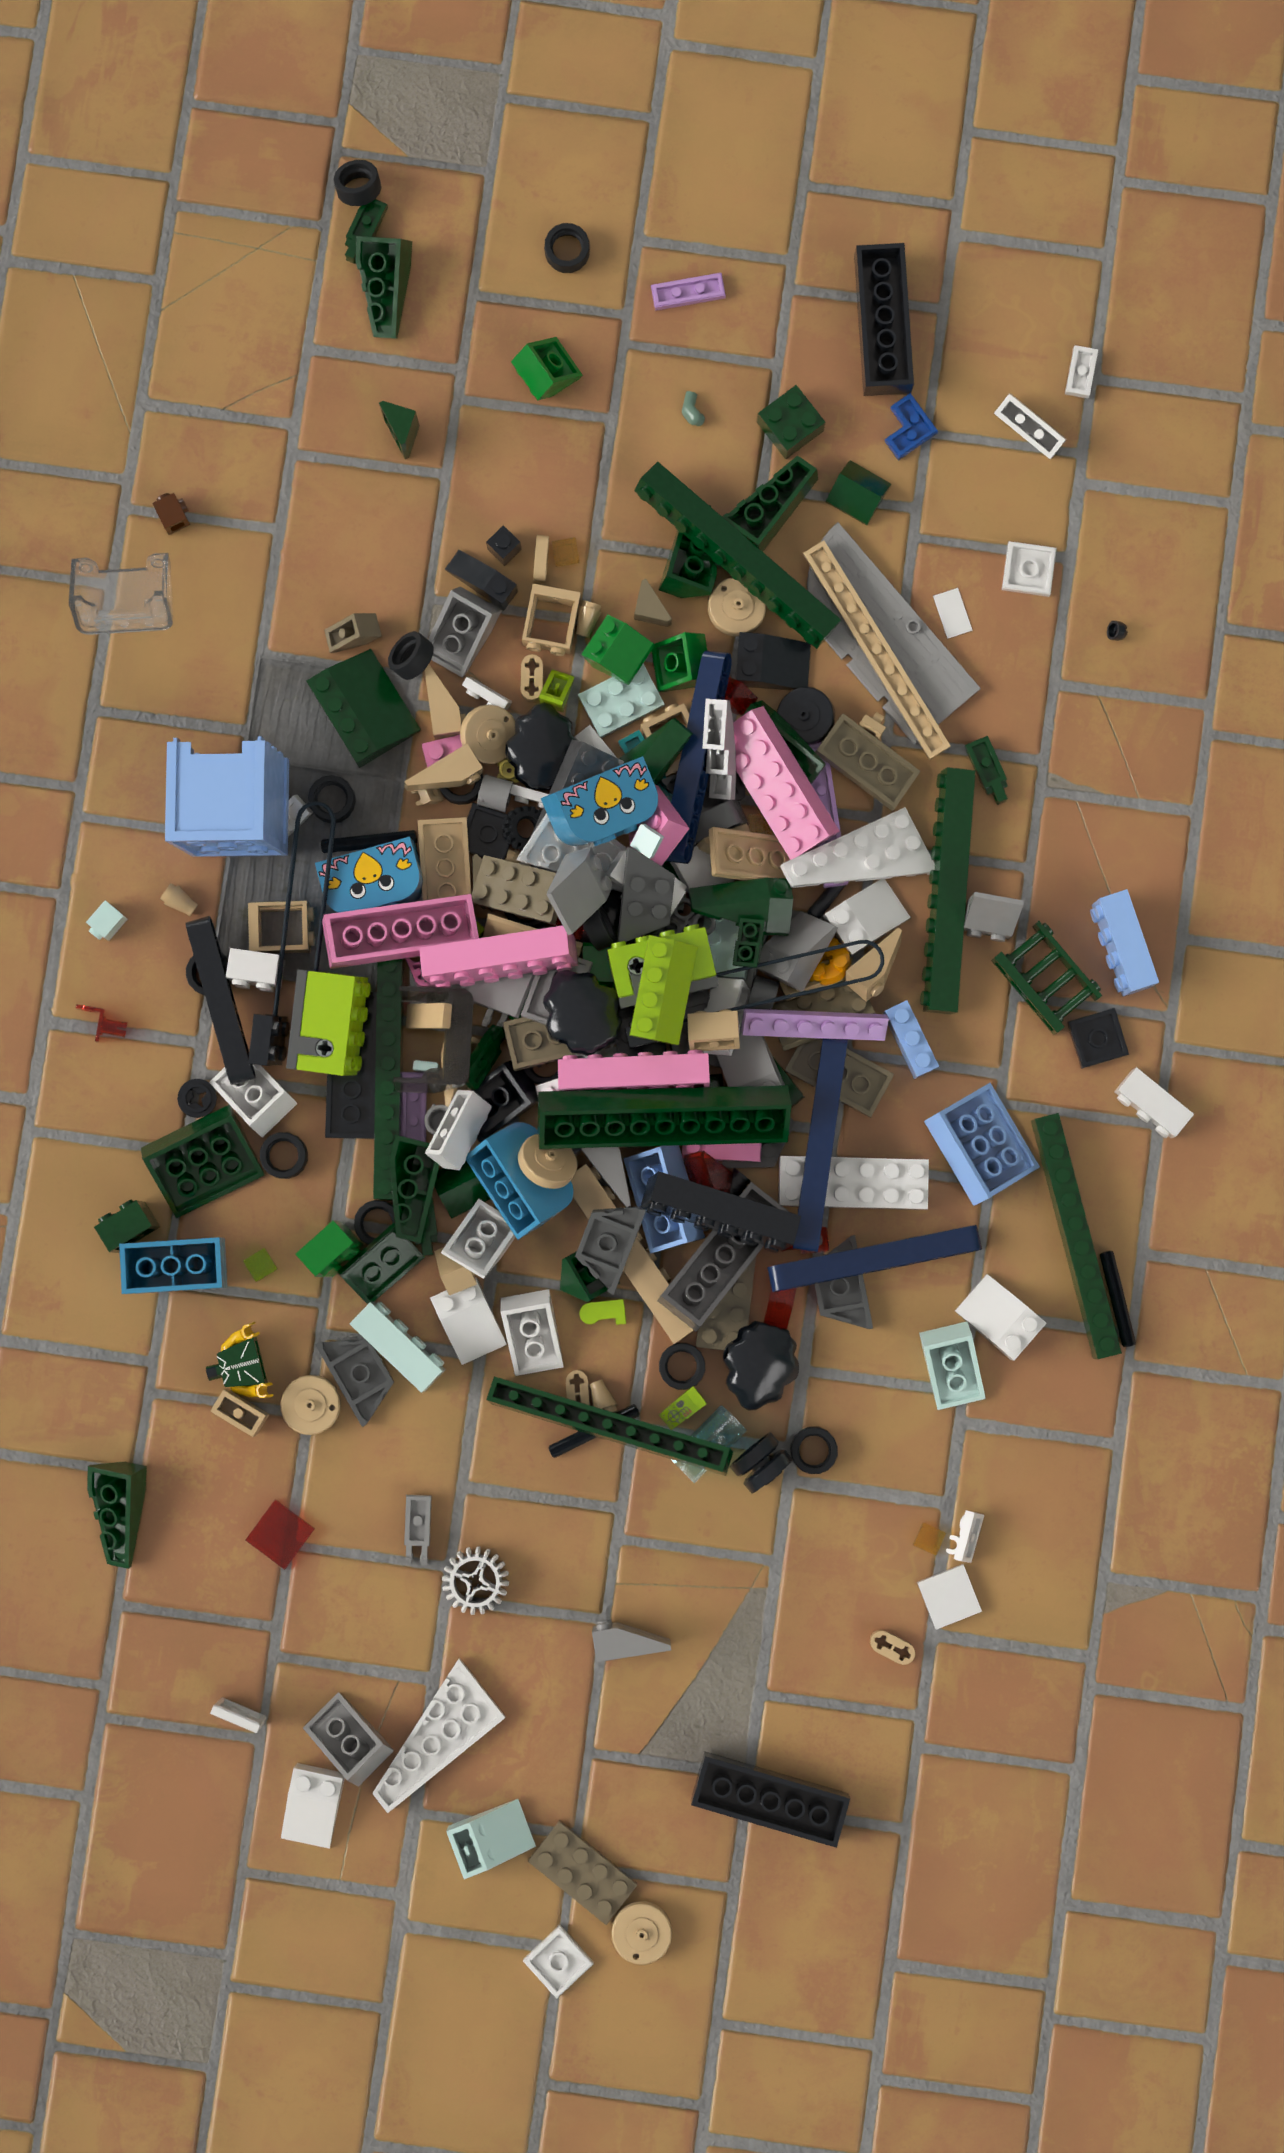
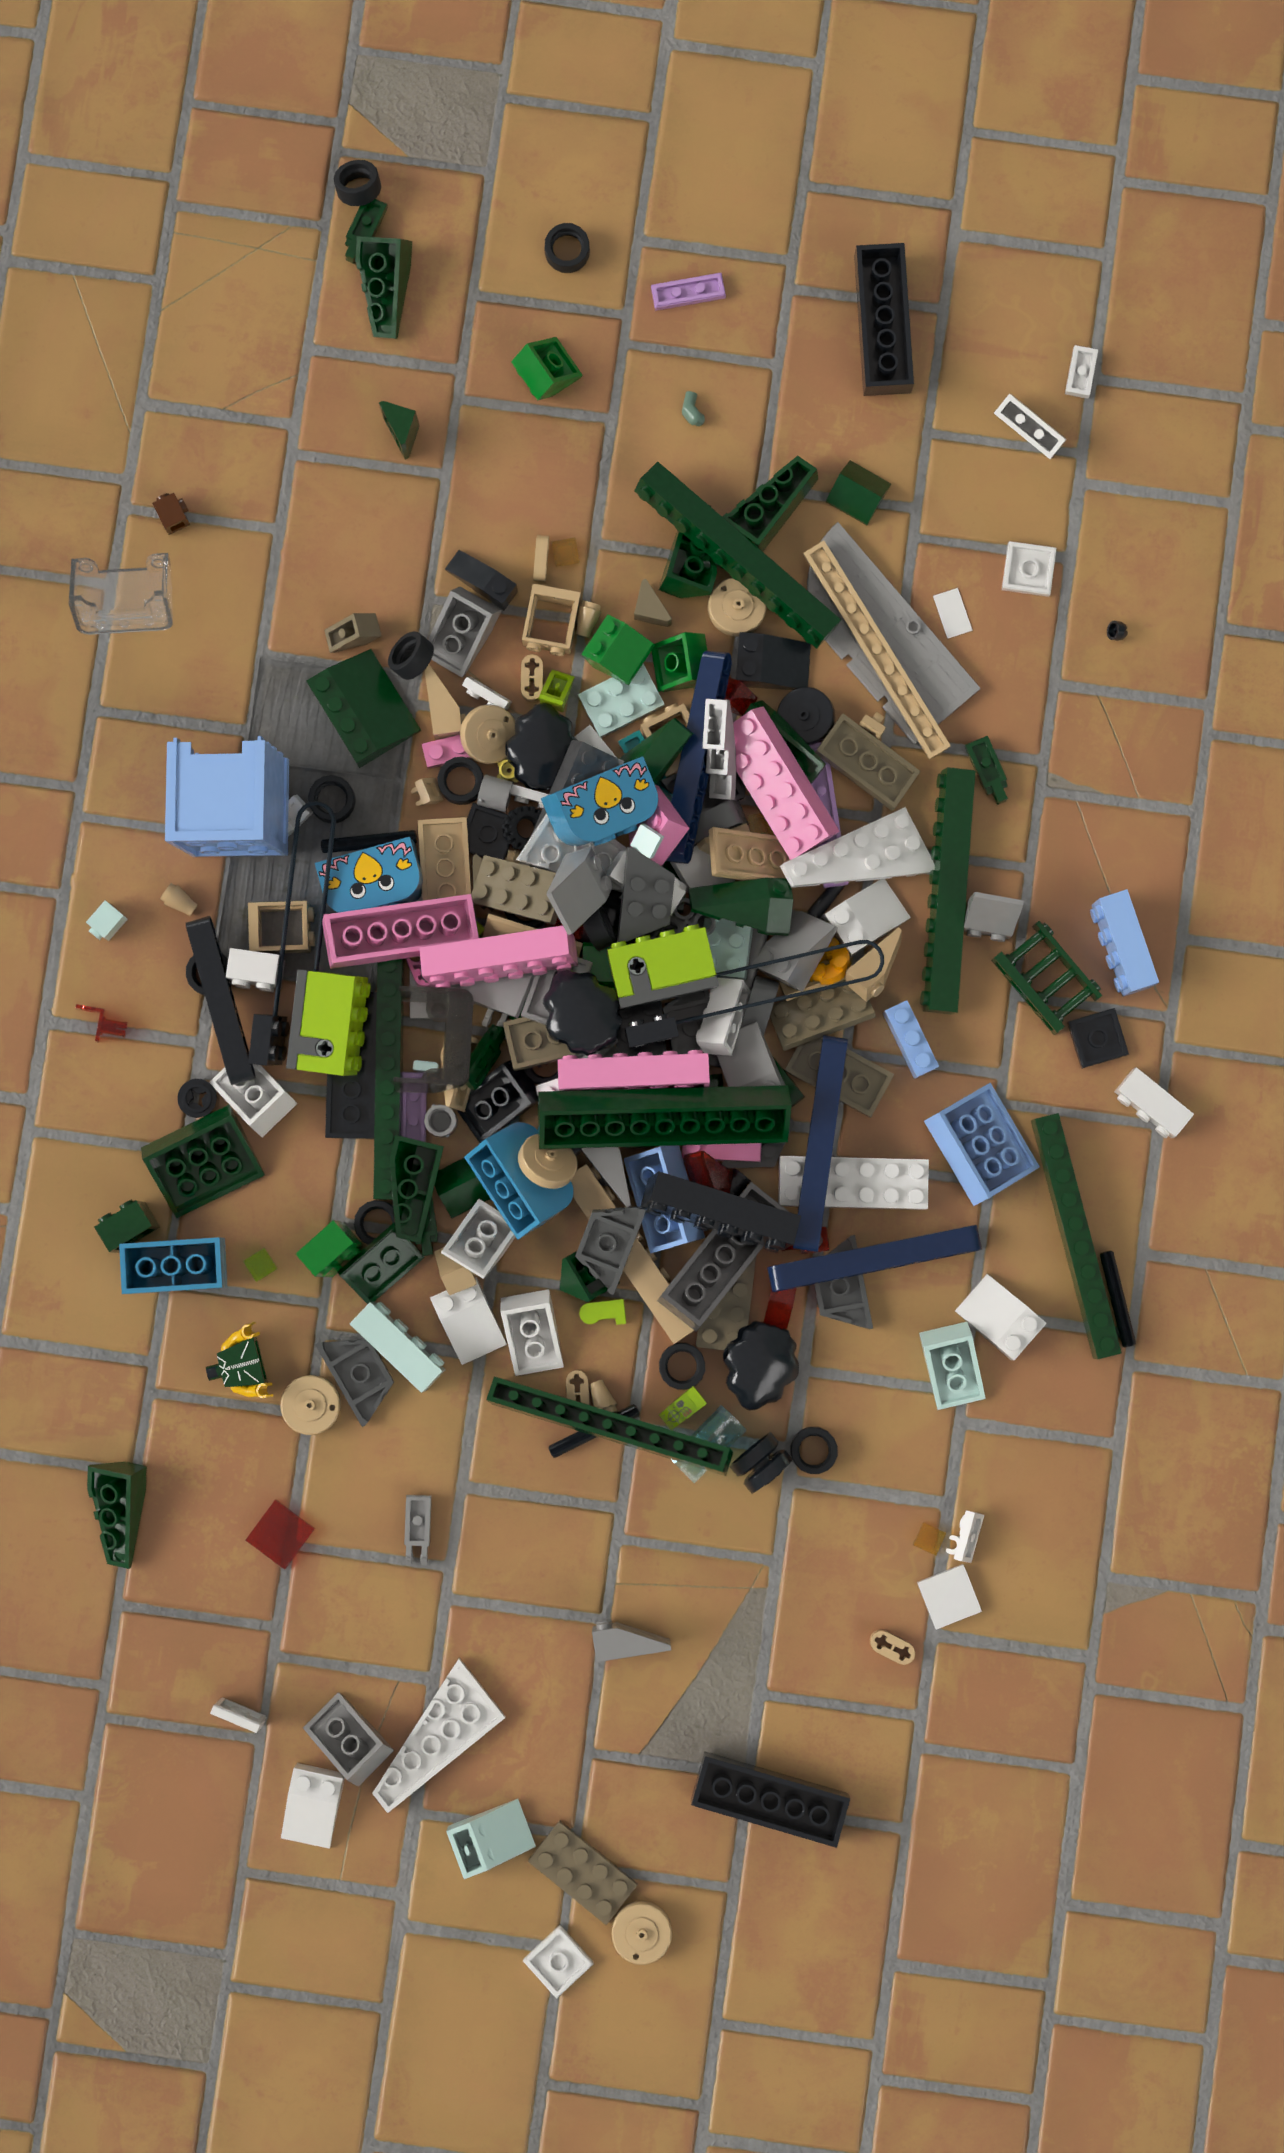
tan brick [211,1389,270,1437] -> none
black tyre [260,1132,308,1179] -> none
tan slope [405,744,483,791] -> none
tan tile [405,1003,452,1029] -> none
white brick [425,1090,492,1170] -> none
white gear [442,1547,509,1615] -> none
black brick [486,525,522,566] -> none
lime slope [629,935,698,1045] -> none
tan brick [687,1009,740,1051] -> none
dark green slope [732,918,766,968] -> none
lavender plate [740,1009,889,1041] -> none
dark green brick [757,385,826,459] -> none
blue tile [885,393,938,461] -> none

